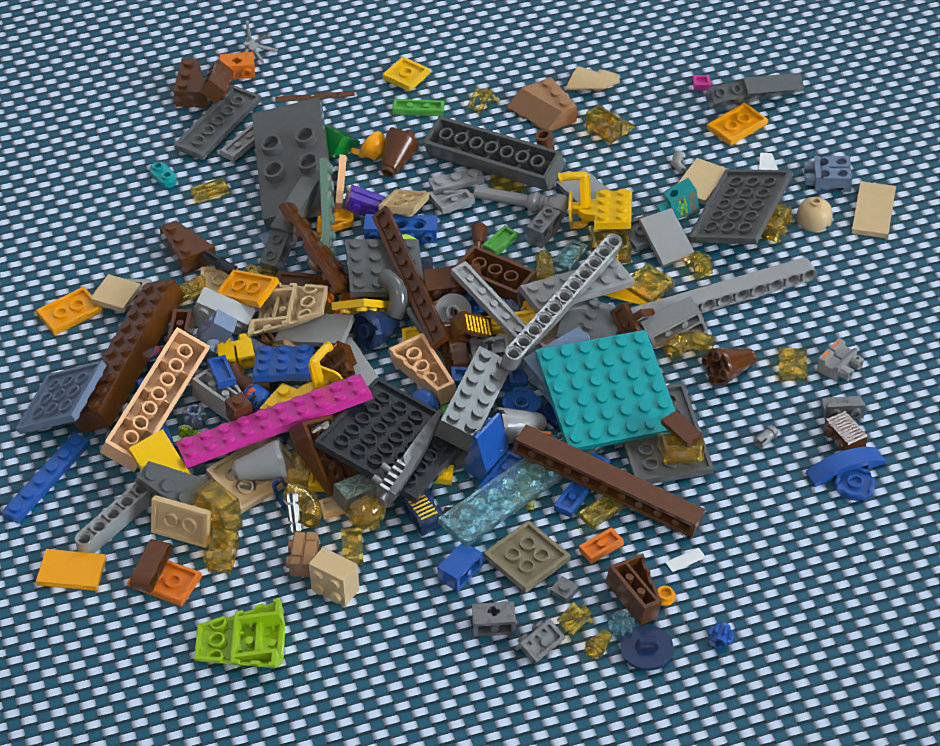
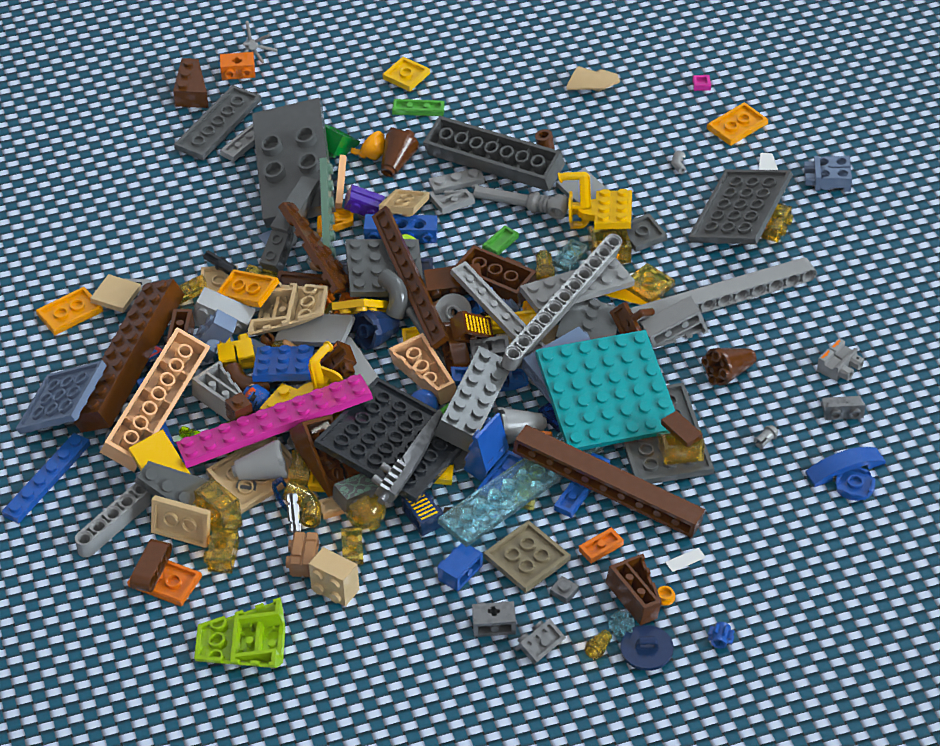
light orange tile [36,549,107,591] -> none
teal plate [149,162,177,188] -> none
reddish brown wedge [159,220,216,275] -> none
sand blue gear [183,404,207,428] -> none
clear yellow tile [190,178,230,203] -> none
reddish brown brick [199,59,234,104] -> none
blue tile [207,355,237,389] -> none
reddish brown piece [275,91,355,102] -> none
clear yellow bracket [467,88,500,114] -> none
reddish brown cone [470,222,488,248] -> none
clear yellow piece [489,175,526,193] -> none
blue plate [502,387,541,413] -> none
medium nougat wedge [506,77,577,131] -> none
flat silver brick [526,205,561,249] -> none
clear yellow bracket [557,602,594,636] -> none
clear yellow plate [579,496,626,529] -> none
clear yellow slope [586,104,635,144] -> none
light grey tile [639,208,695,268] -> none
teal torso [656,178,700,219] -> none
clear yellow cylinder [663,331,716,359] -> none
tan tile [677,158,727,205] -> none
clear yellow bracket [684,251,713,279] -> none
dark grey brick [705,73,805,110] -> none
clear yellow plate [778,348,807,382] -> none
tan cylinder [796,197,833,232] -> none
brick [823,411,868,451] -> none
tan tile [852,181,896,239] -> none

